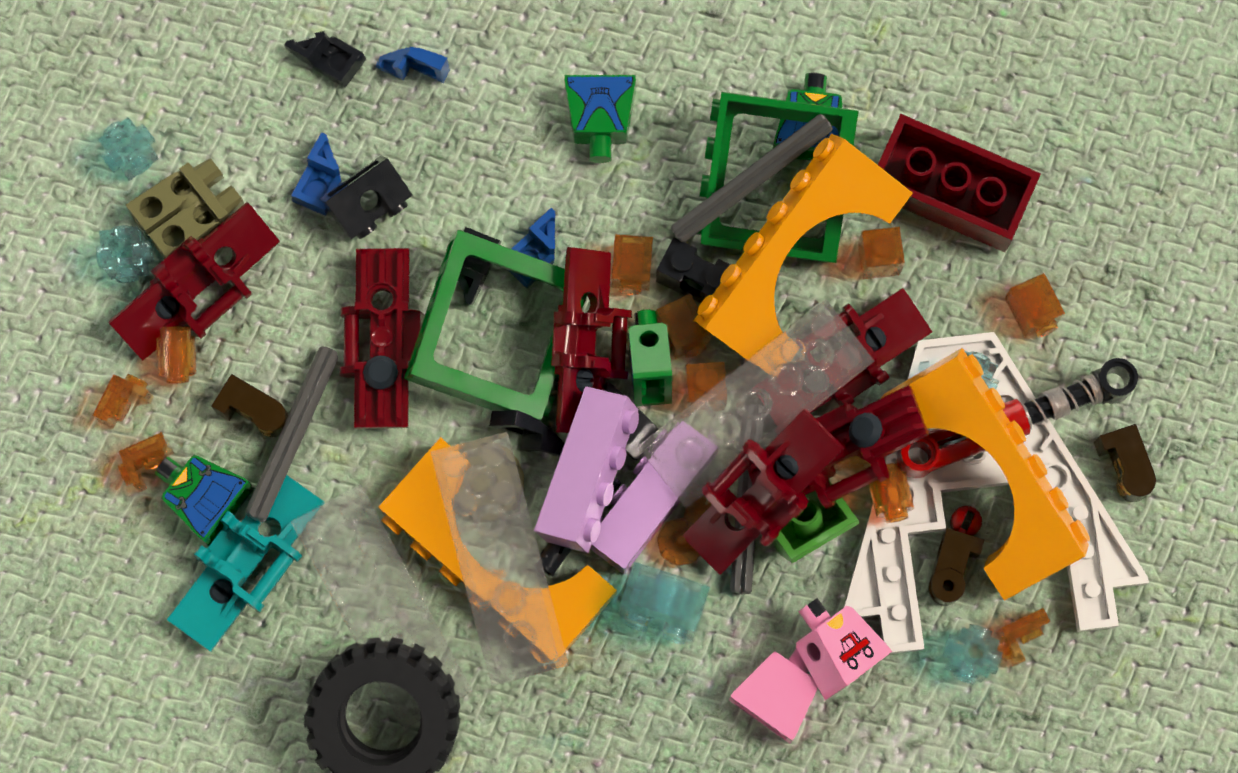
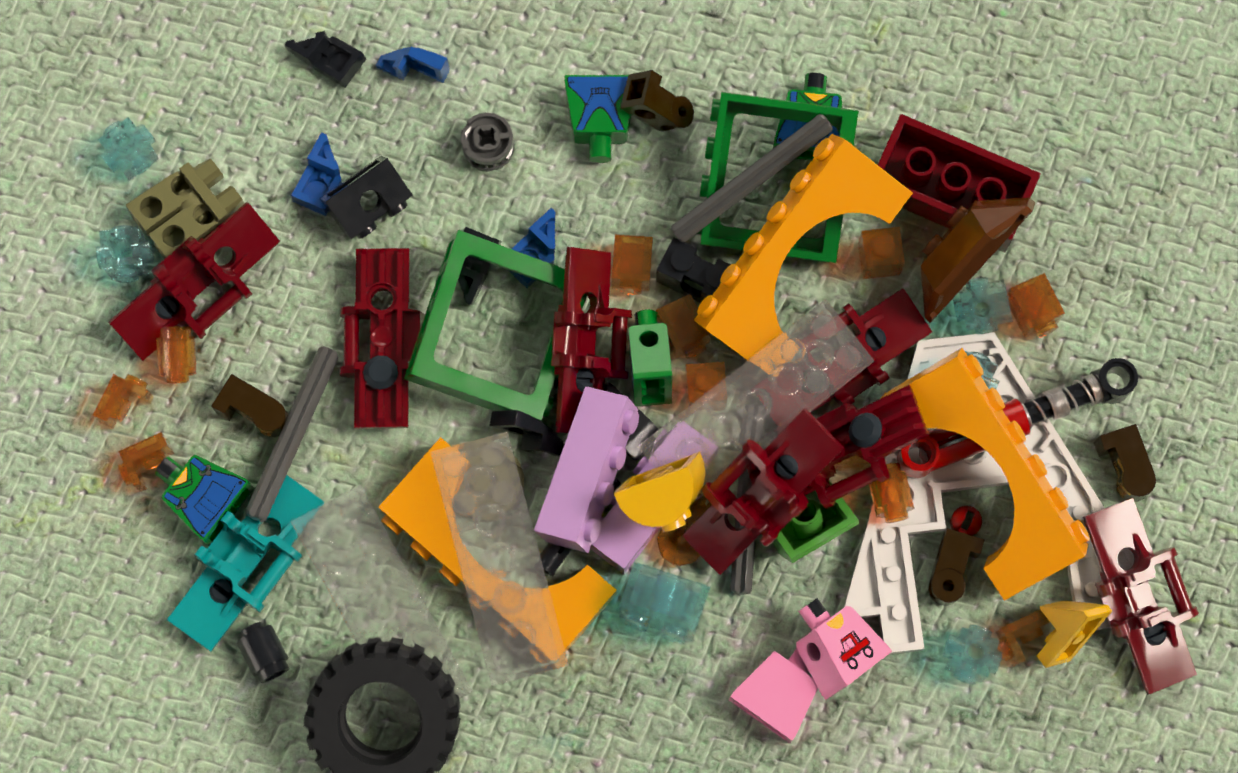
none -> black brick [237,622,290,683]
none -> dark grey wheel [461,112,514,171]
none -> yellow brick [614,452,706,533]
none -> dark brown leg [620,70,694,132]
none -> reddish brown wedge [921,198,1035,323]
none -> clear light blue brick [953,277,1013,335]
none -> yellow slope [1037,601,1112,668]
none -> piece [1083,498,1199,695]

